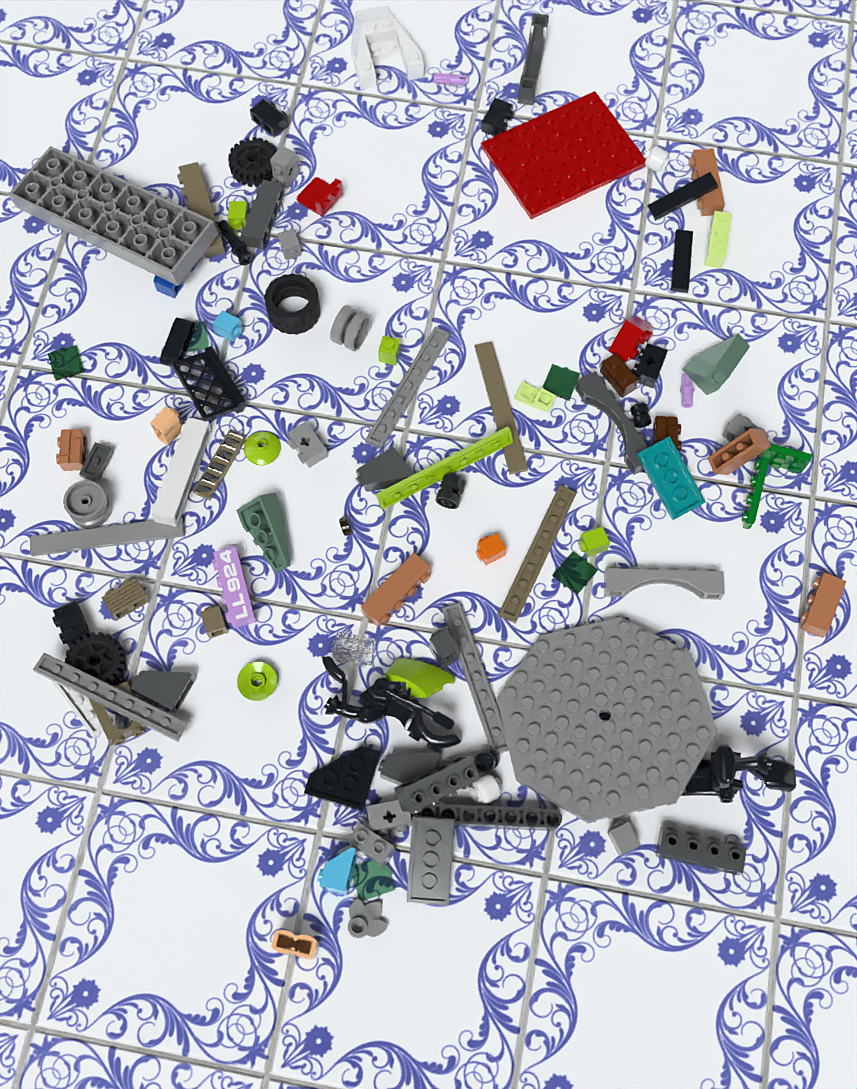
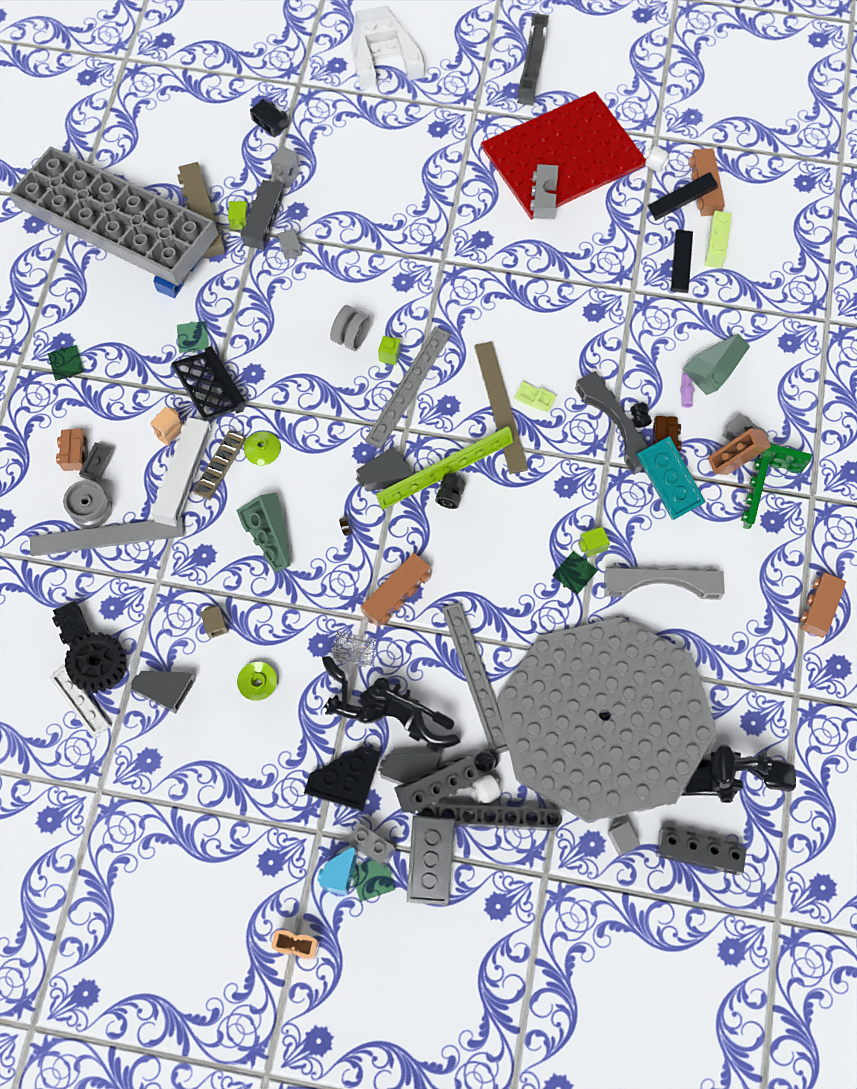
light grey tile [33,653,188,742] -> none
dark tan panel [89,681,148,746] -> none
dark tan brick [101,577,150,621] -> none
black beam [160,317,195,368] -> none
lavender brick [212,546,257,629] -> none
medium azure brick [213,310,243,342] -> none
black pin [217,220,253,266] -> none
black wheel [228,137,277,187] -> none
black tyre [264,274,321,335] -> none
light grey brick [287,421,328,468] -> none
red bracket [296,177,343,217] -> none
light grey plate [348,898,388,938] -> none
light grey brick [366,800,412,836] -> none
lime slope [386,658,455,698] -> none
dark grey brick [429,629,459,669] -> none
lavender axle [433,72,466,86] -> none
orange brick [475,533,507,566] -> none
black brick [481,98,515,136] -> none
dark tan tile [498,485,577,624] -> none
clear green piece [542,364,580,401] -> none
reddish brown brick [600,353,639,398] -> none
red brick [608,316,654,362] -> none
black brick [632,343,668,388] -> none
none -> light grey arch [530,164,558,219]

